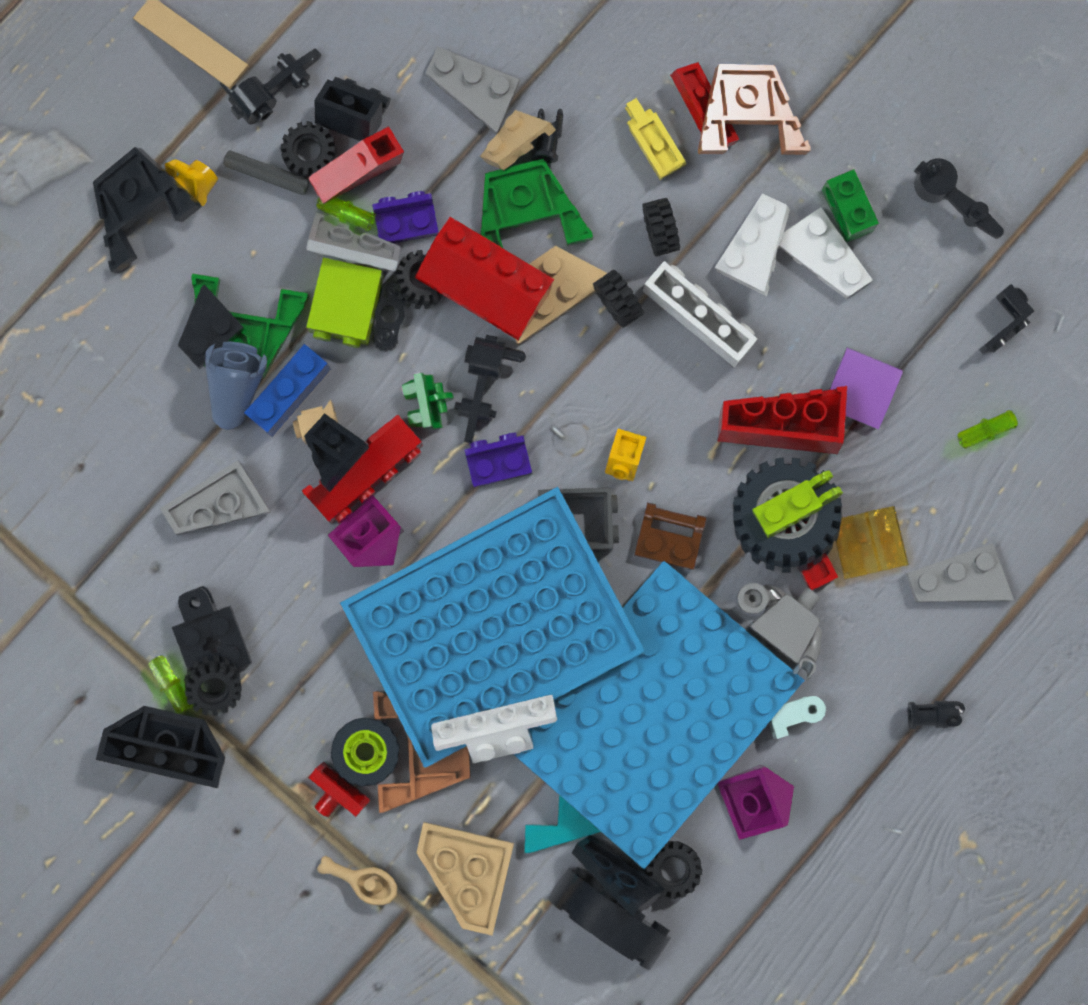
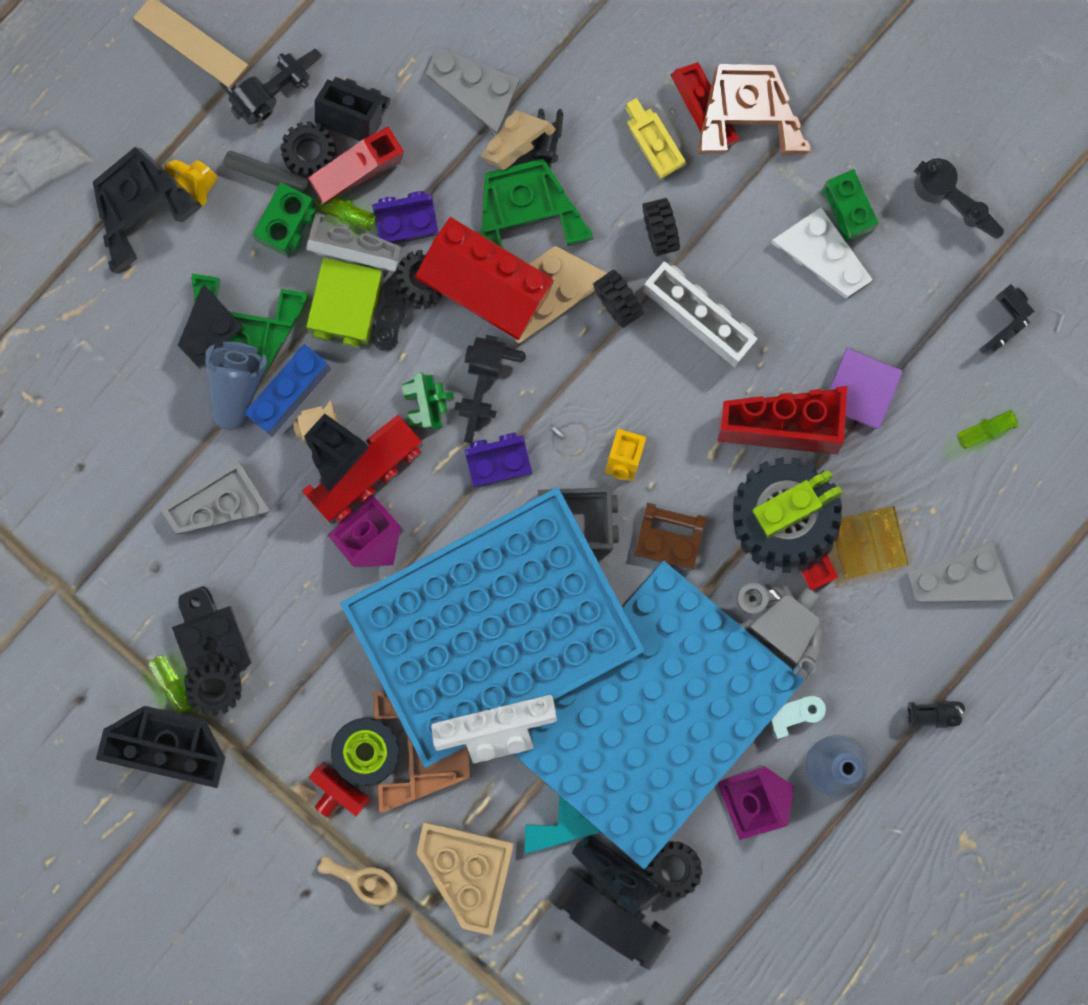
white wing [715,193,790,297] -> none
none -> green brick [252,182,317,257]
none -> sand blue cone [806,735,868,797]

